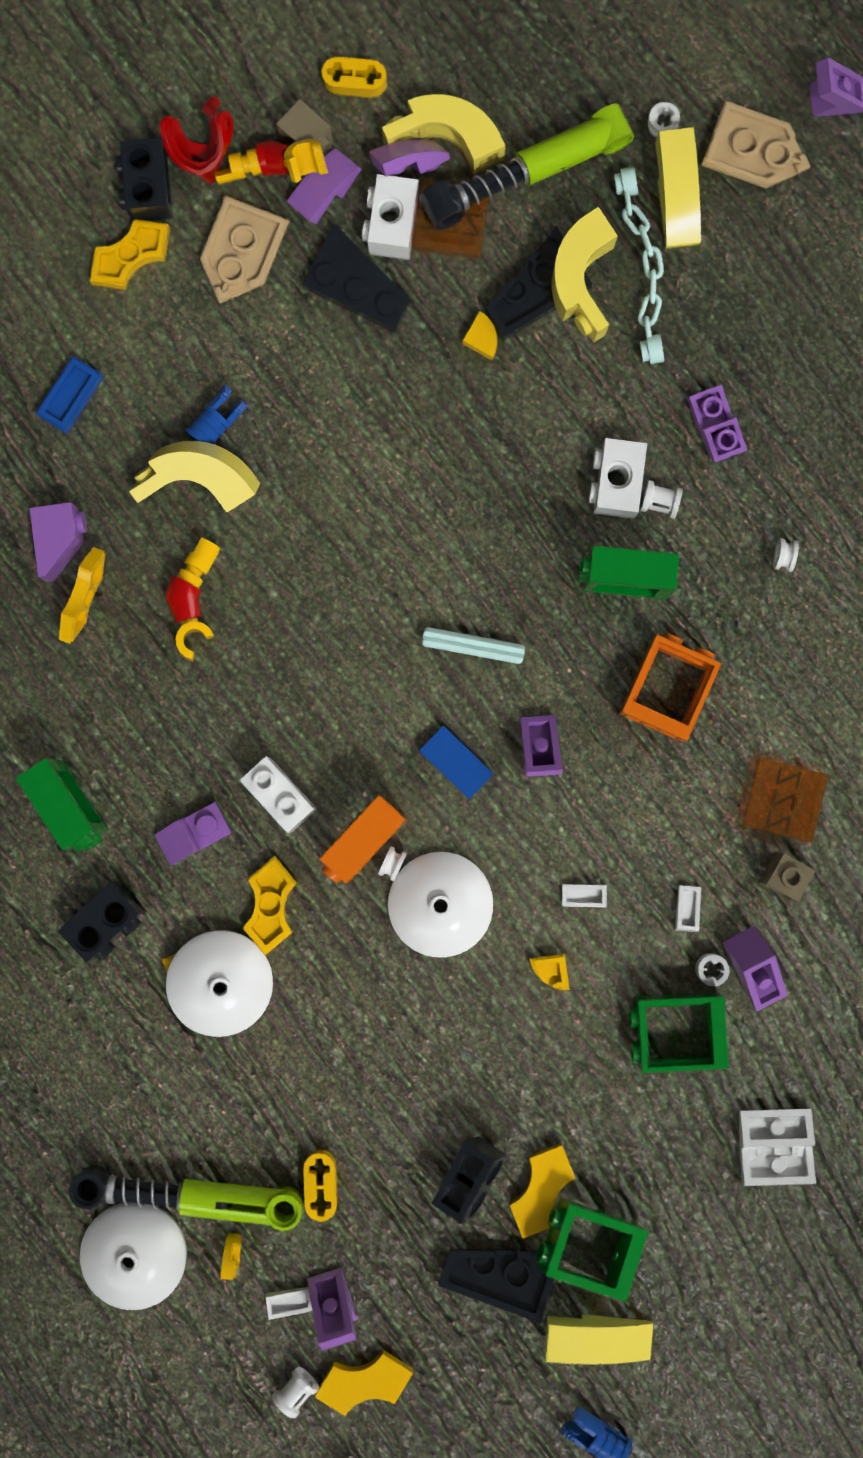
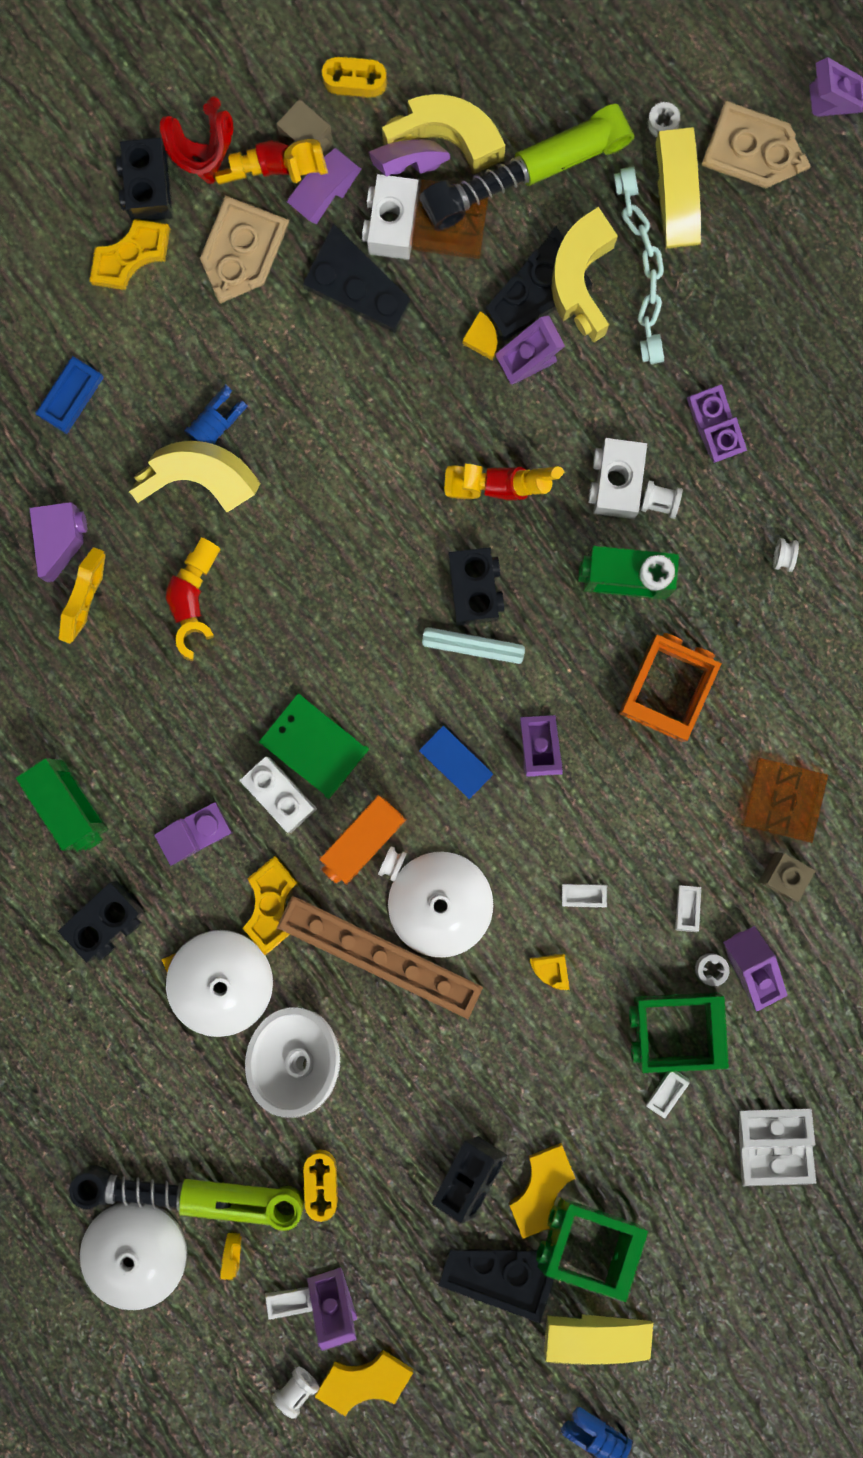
none -> white dish [245,1007,340,1118]
none -> green container [259,693,369,799]
none -> medium nougat tile [277,895,483,1019]
none -> yellow piece [444,463,565,500]
none -> black brick [448,547,504,626]
none -> medium lavender slope [495,316,565,384]
none -> white bush [640,555,675,590]
none -> white piece [646,1071,690,1119]

